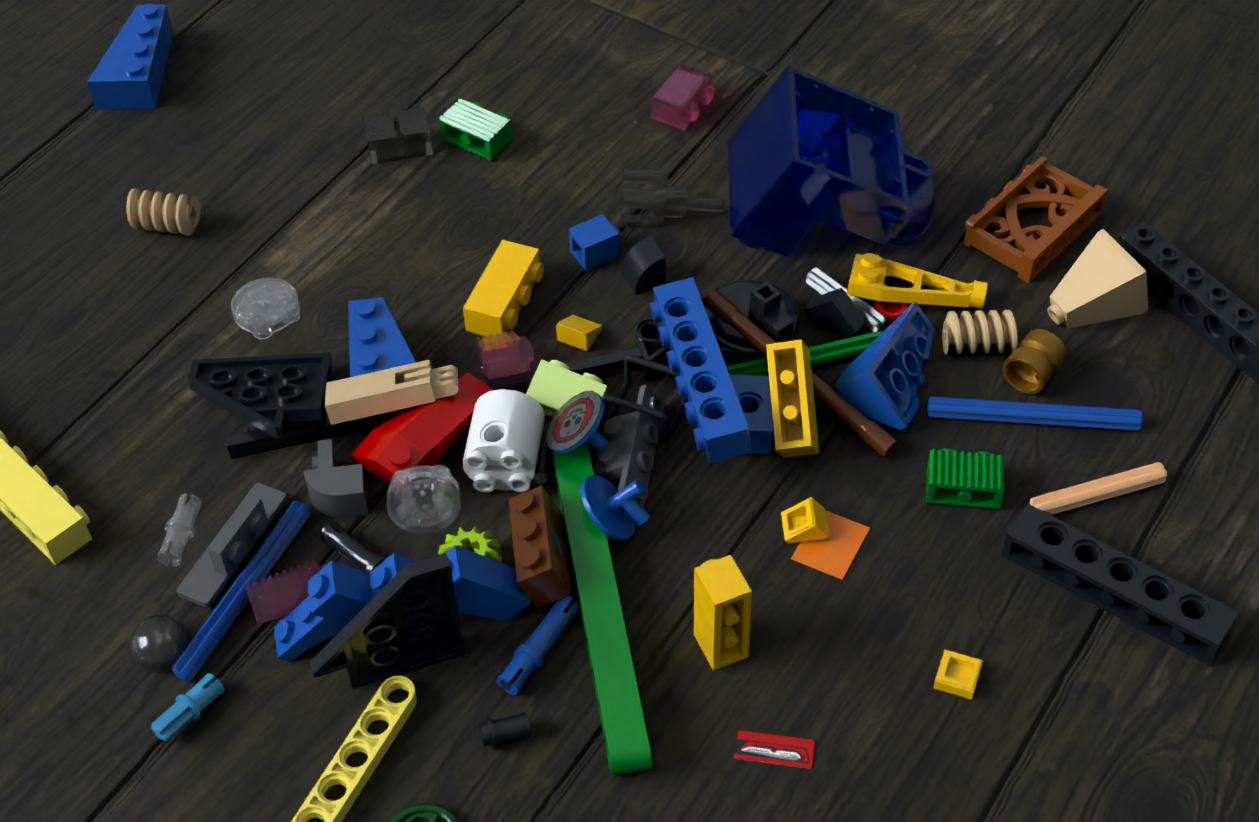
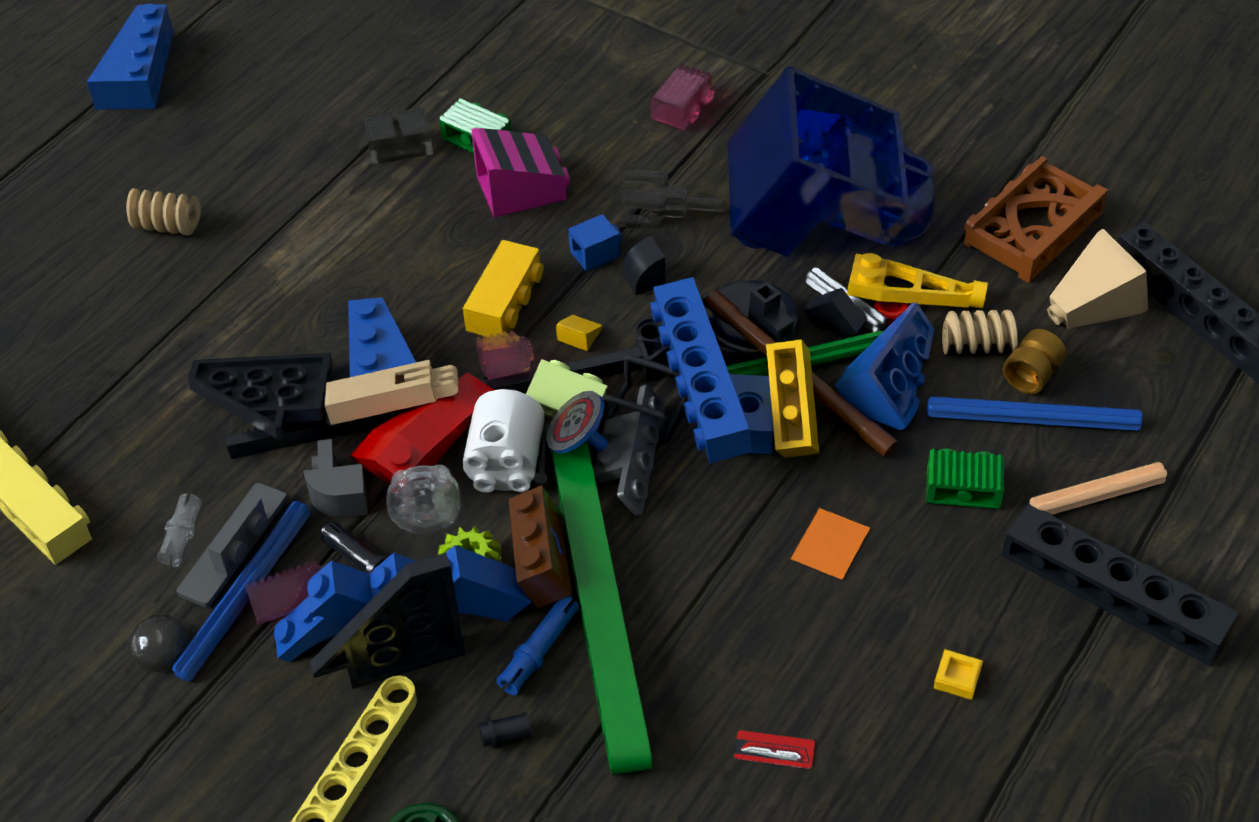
dark azure axle [151,673,225,741] -> none
clear tile [231,278,301,339] -> none
blue shield [580,475,650,541] -> none
yellow brick [694,555,752,671] -> none
yellow slope [781,497,830,543] -> none
none -> dark pink slope [471,128,570,217]

